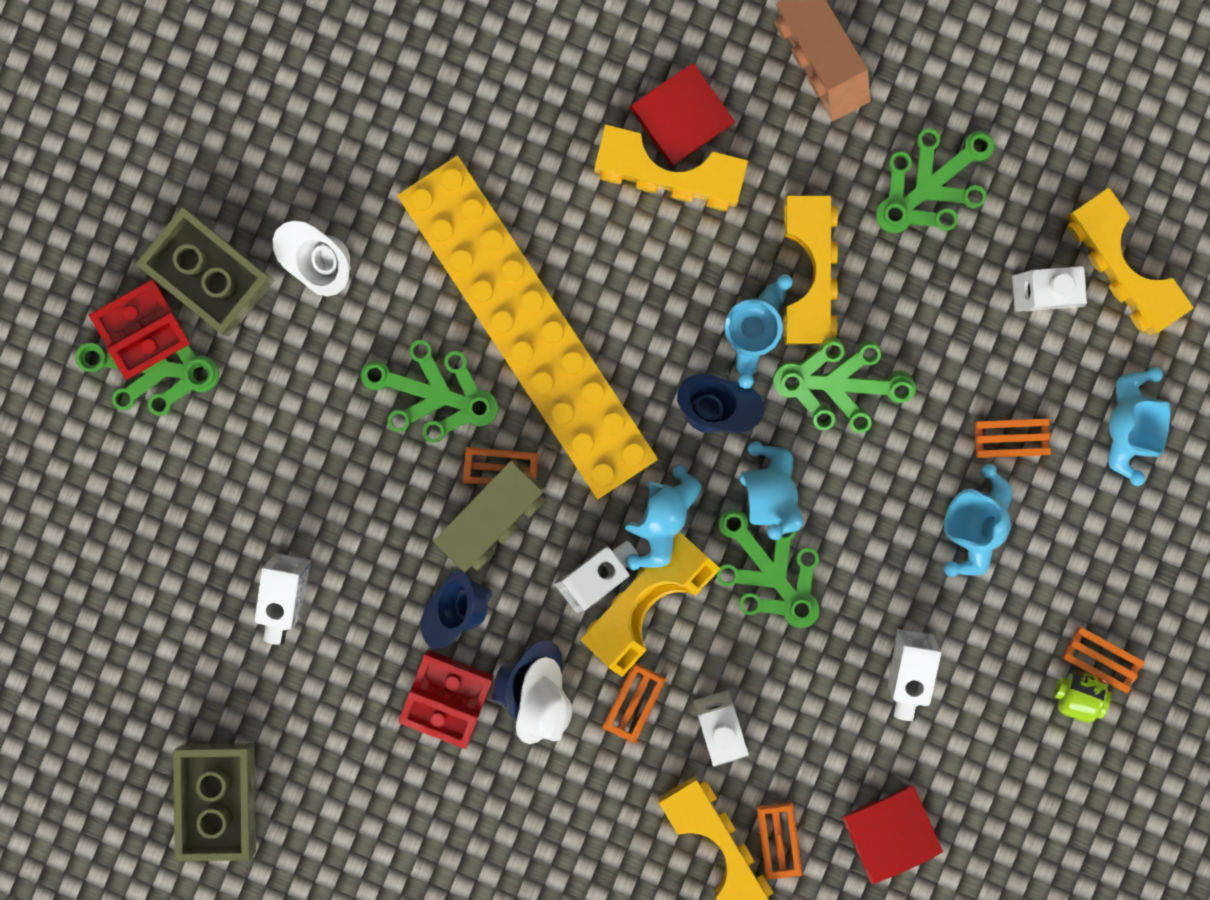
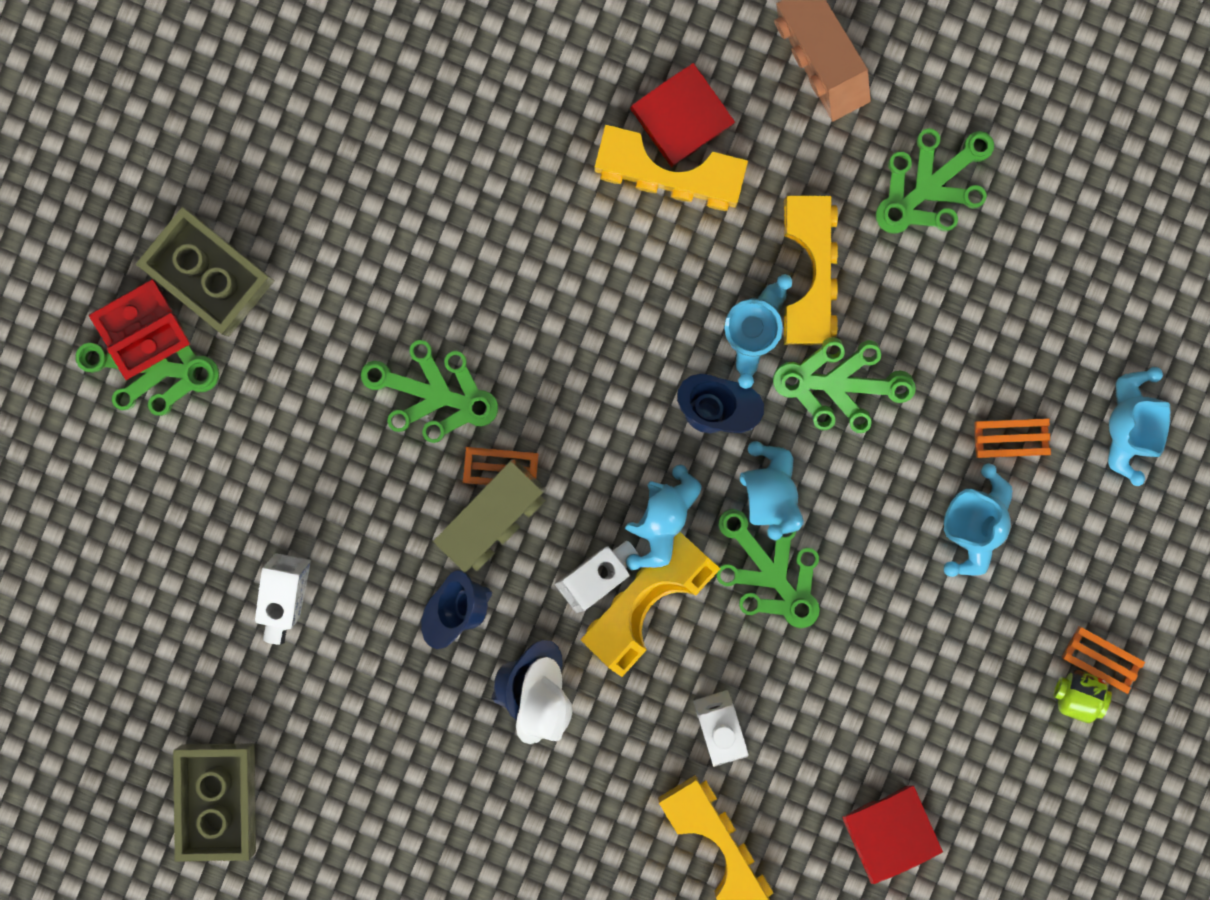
white piece [273,220,351,297] -> none
yellow plate [397,155,658,500] -> none
red slope [398,650,494,749] -> none
orange tile [602,662,667,744] -> none
orange tile [756,801,802,880] -> none
white torso [888,629,941,721] -> none
white torso [1012,266,1087,312] -> none
yellow arch [1065,187,1194,335] -> none

